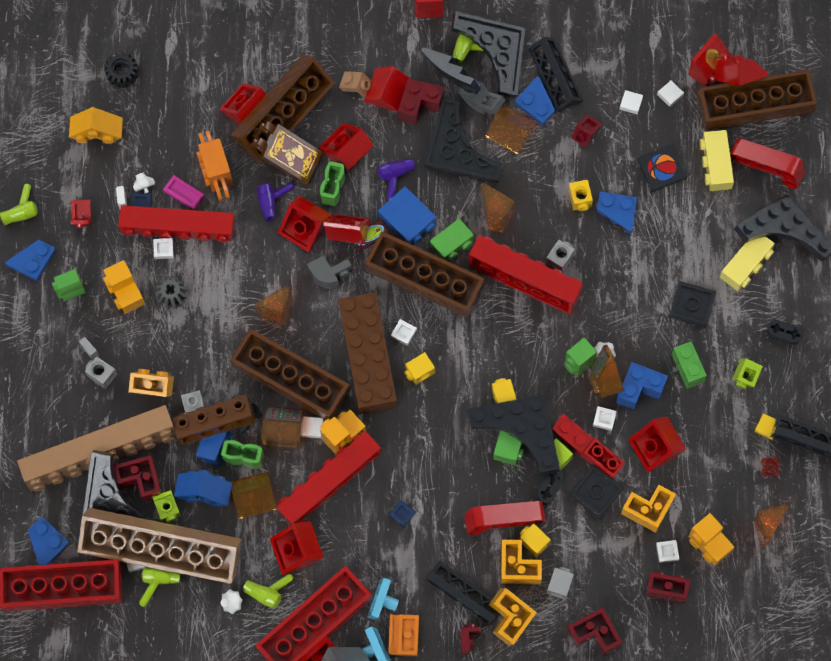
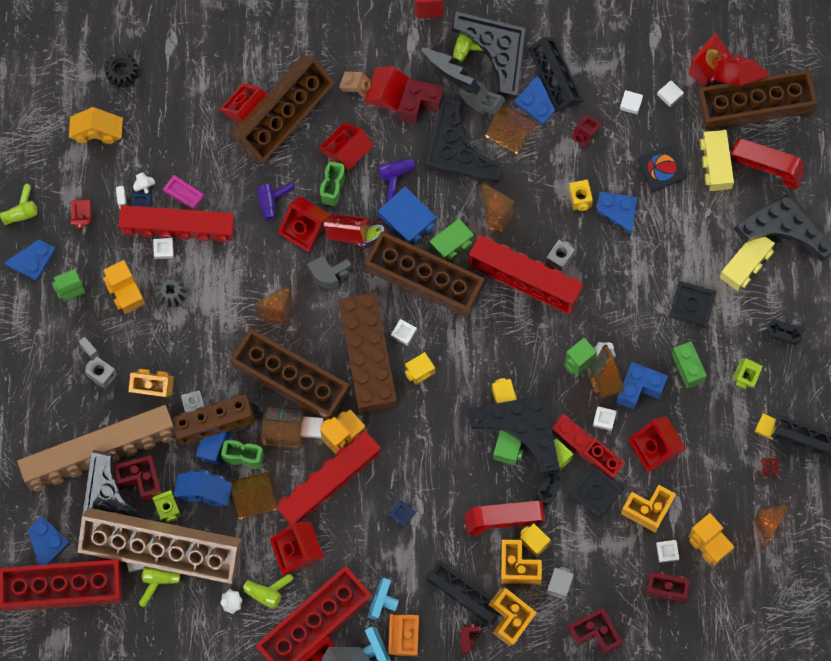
orange brick [196,130,233,201] -> none
tile [251,121,322,185] -> none

